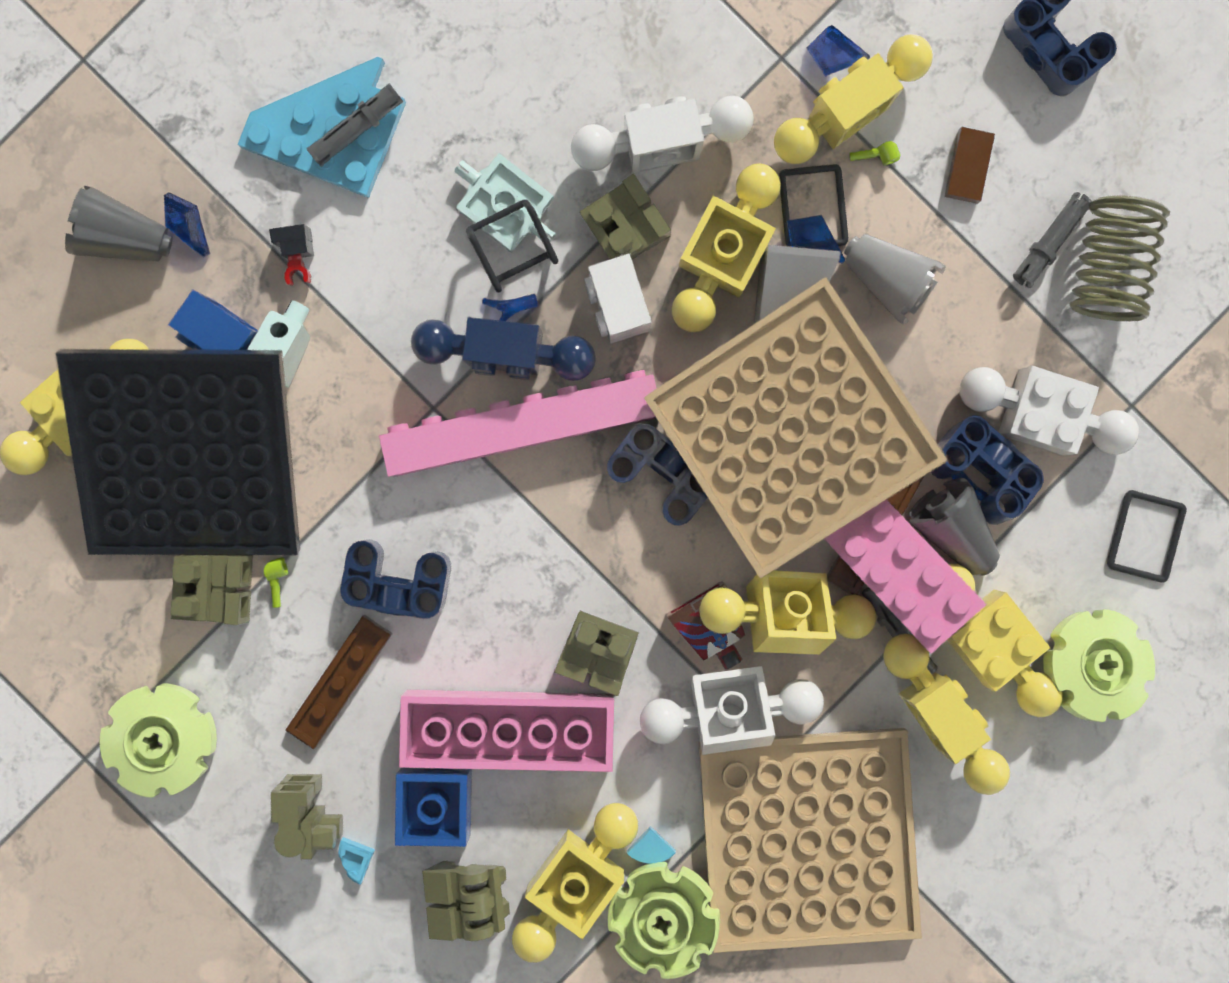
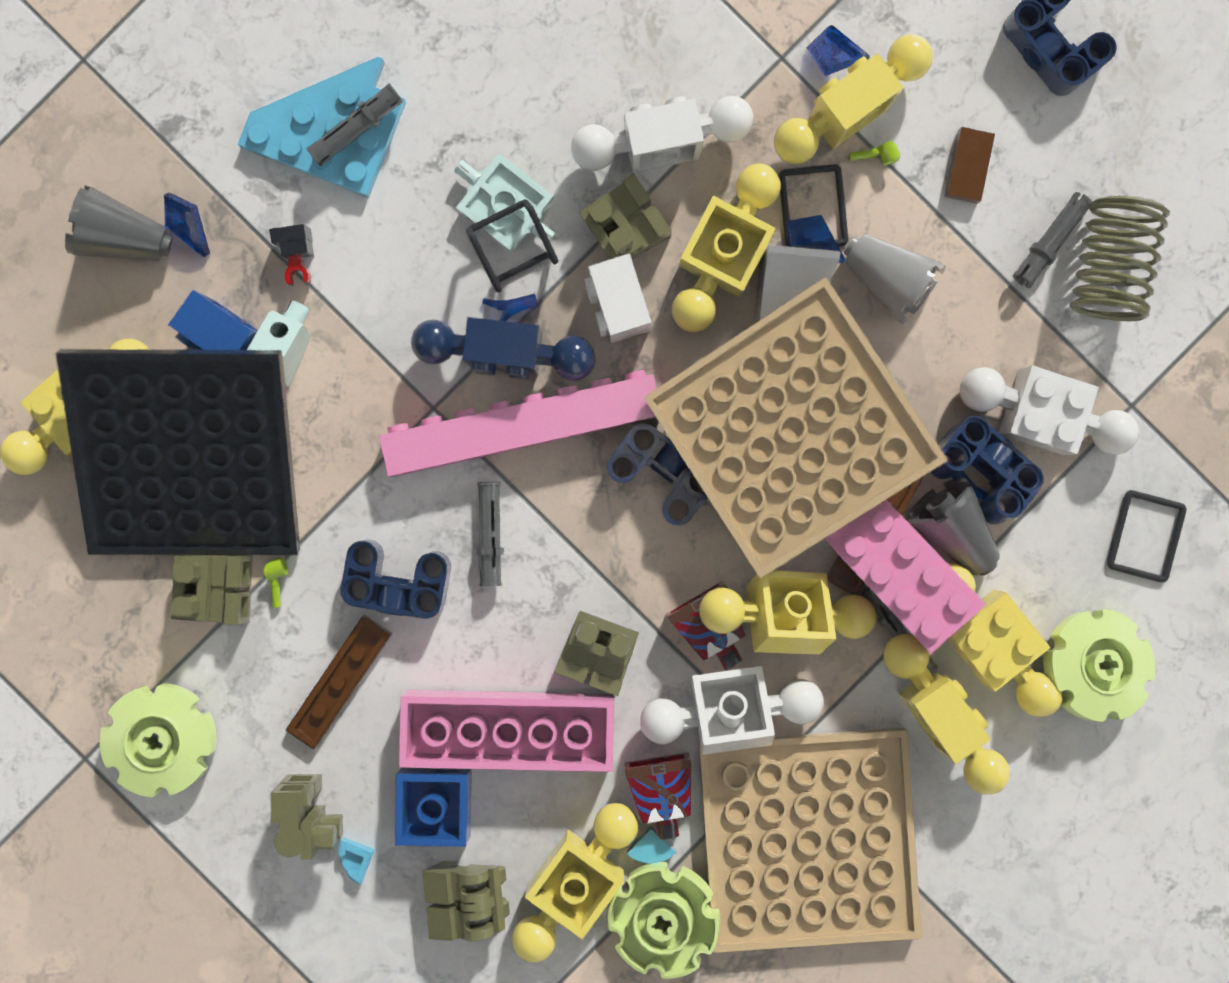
none -> dark grey pin [476,482,504,587]
none -> torso [624,752,691,839]

